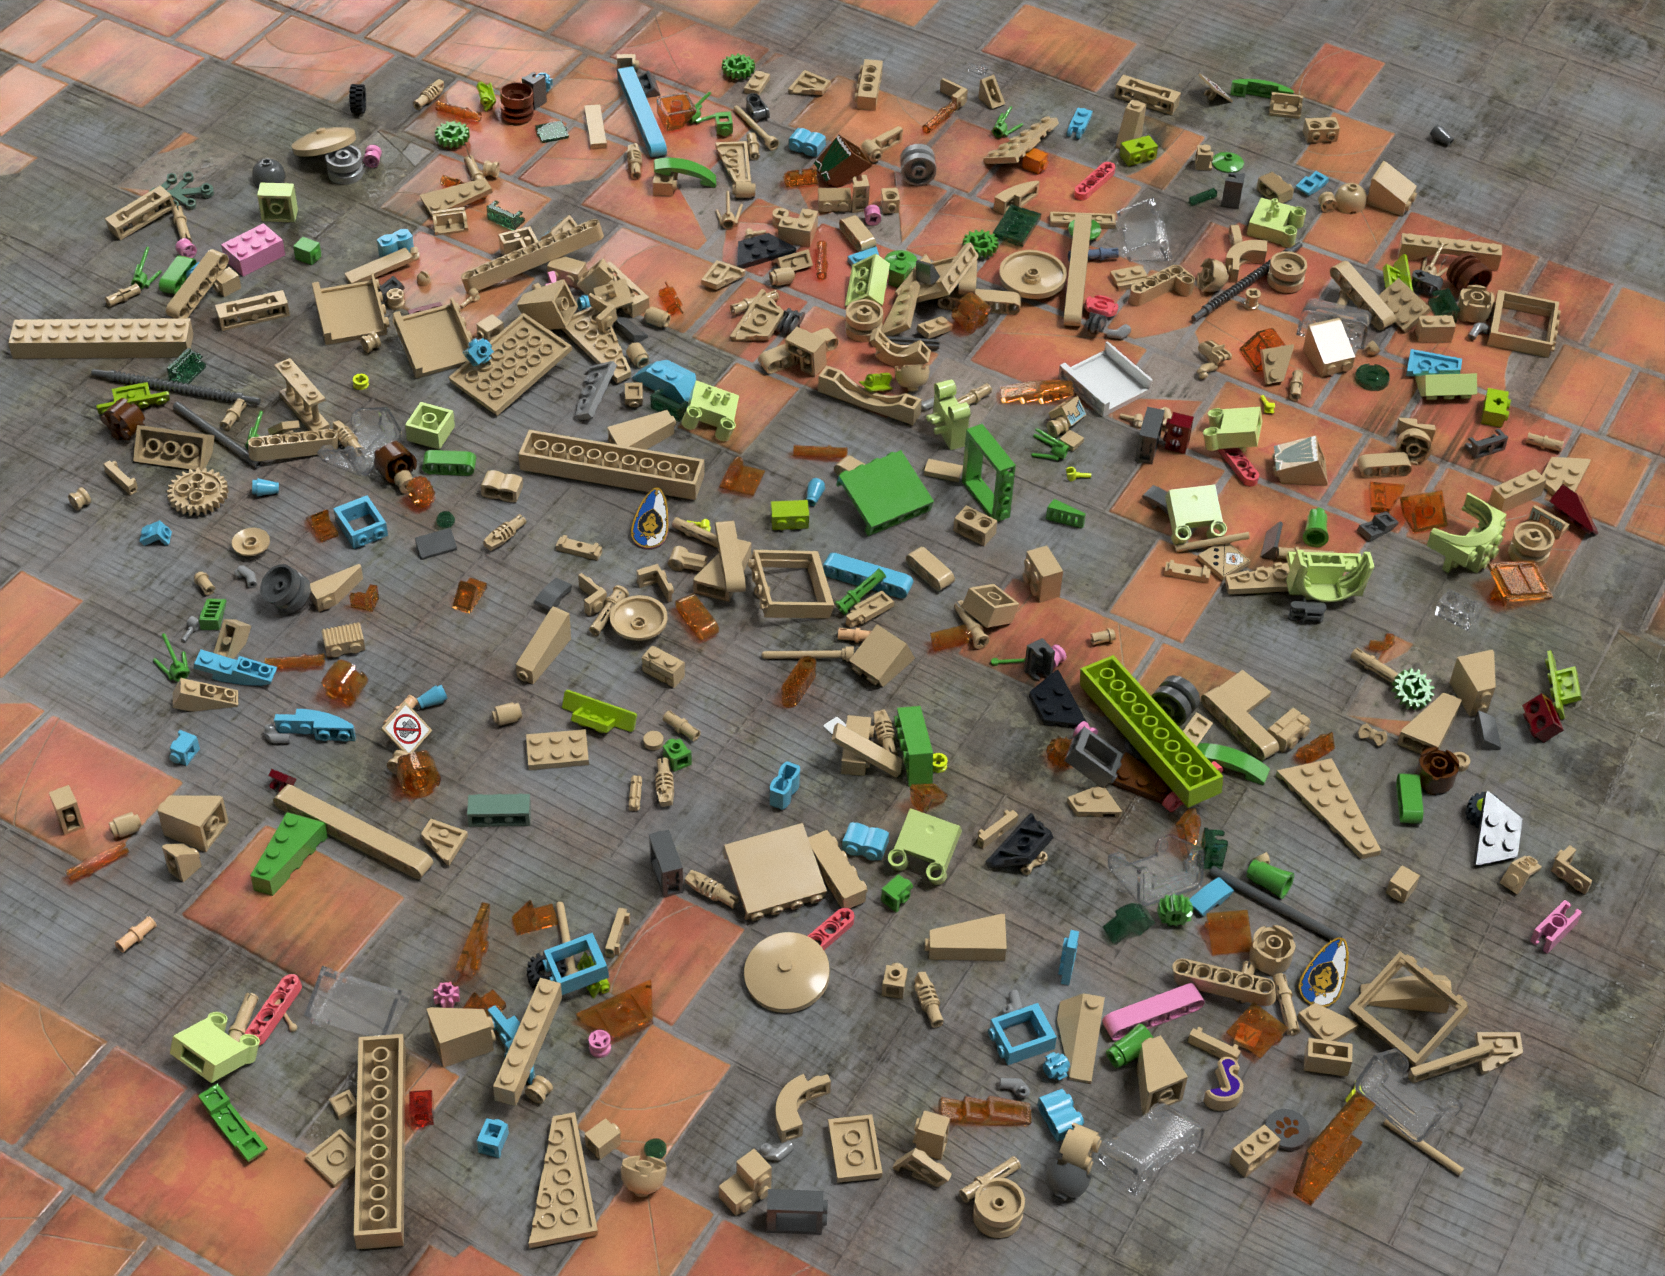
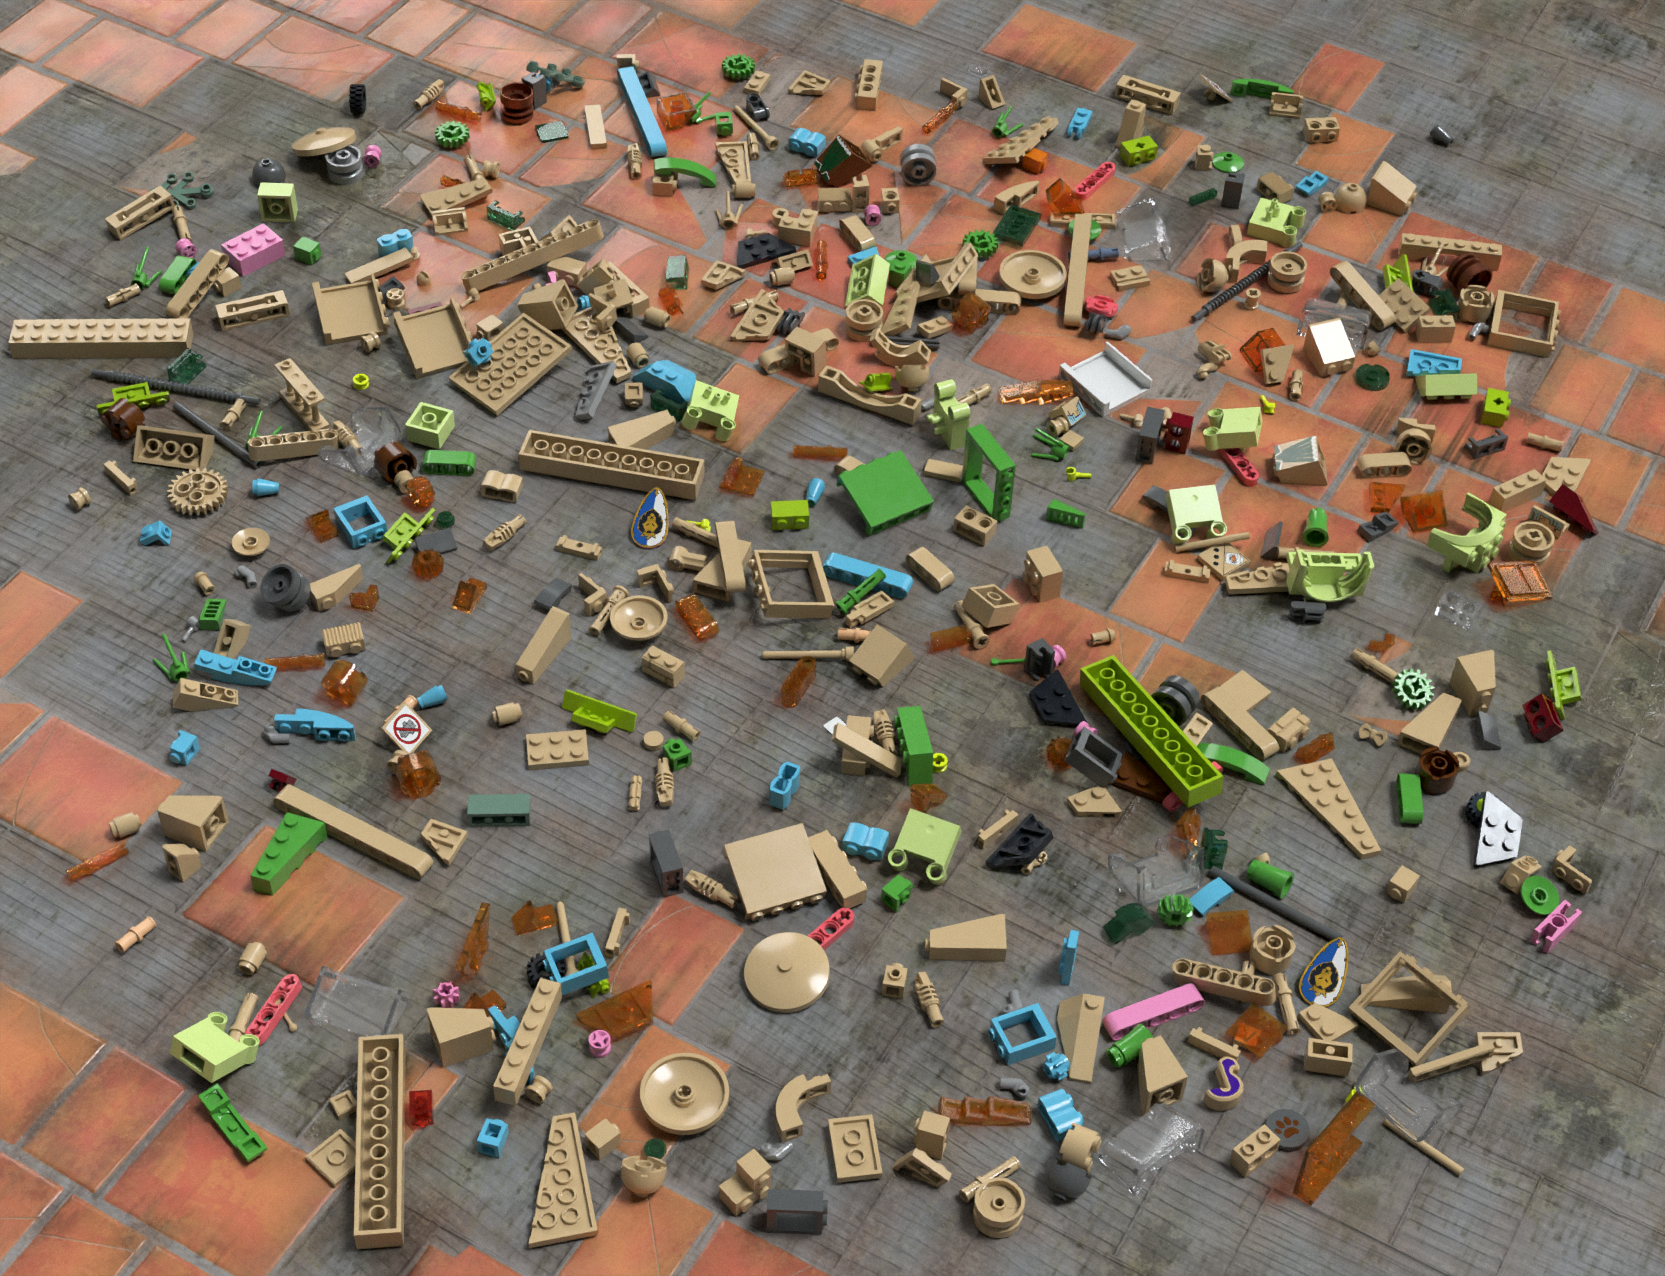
tan brick [49,785,85,835] -> none
tan plate [268,421,300,435] -> none
tan beam [1129,265,1195,306] -> none
none -> tan brick [238,942,267,975]
none -> lime bracket [382,508,435,564]
none -> clear orange gear [412,548,444,579]
none -> sand green plant [526,61,585,88]
none -> tan dish [640,1053,729,1135]
none -> clear green hinge [666,255,689,290]
none -> clear orange slope [1045,178,1085,215]
none -> bright green dish [1521,876,1559,915]

